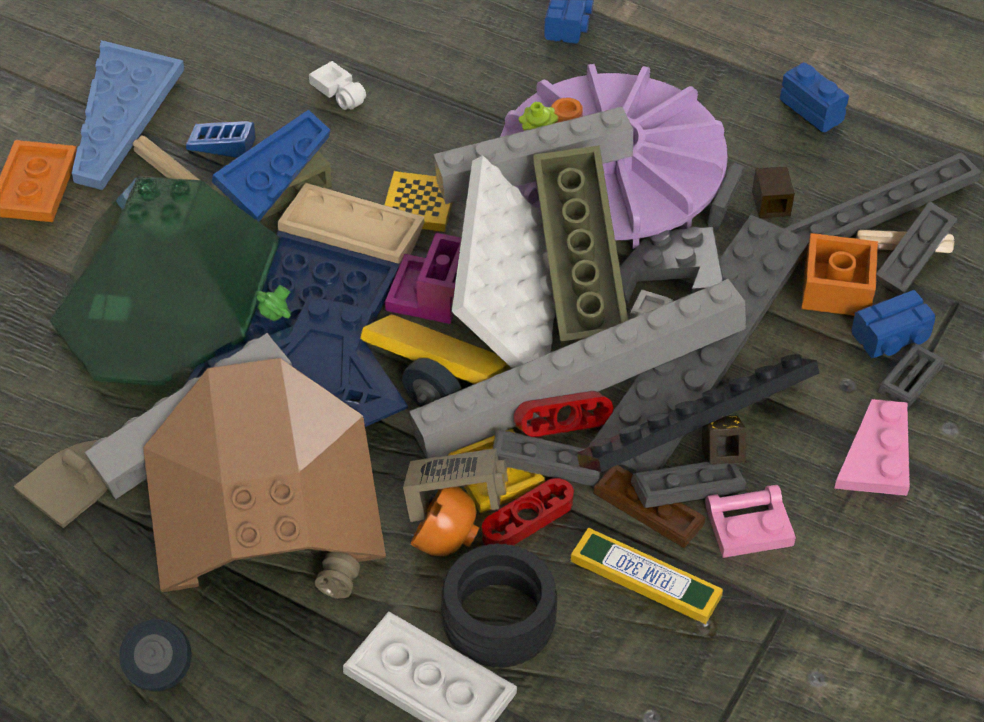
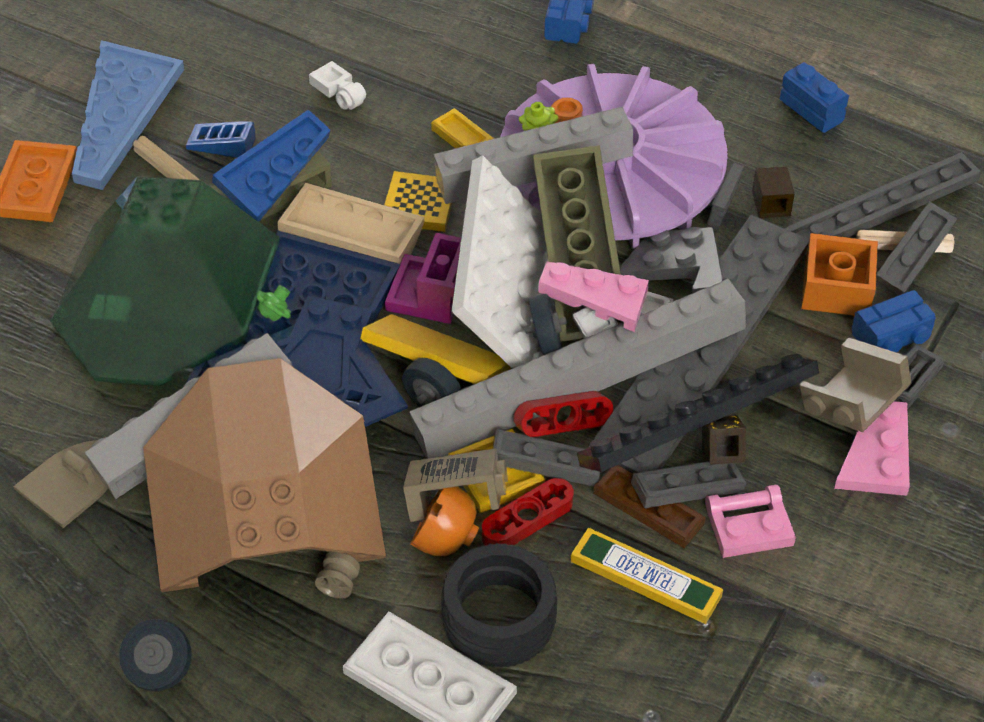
none -> yellow tile [431,108,494,149]
none -> black wheel [525,294,567,355]
none -> bright pink wing [538,262,649,332]
none -> white tile [573,307,618,339]
none -> dark tan panel [800,338,911,432]

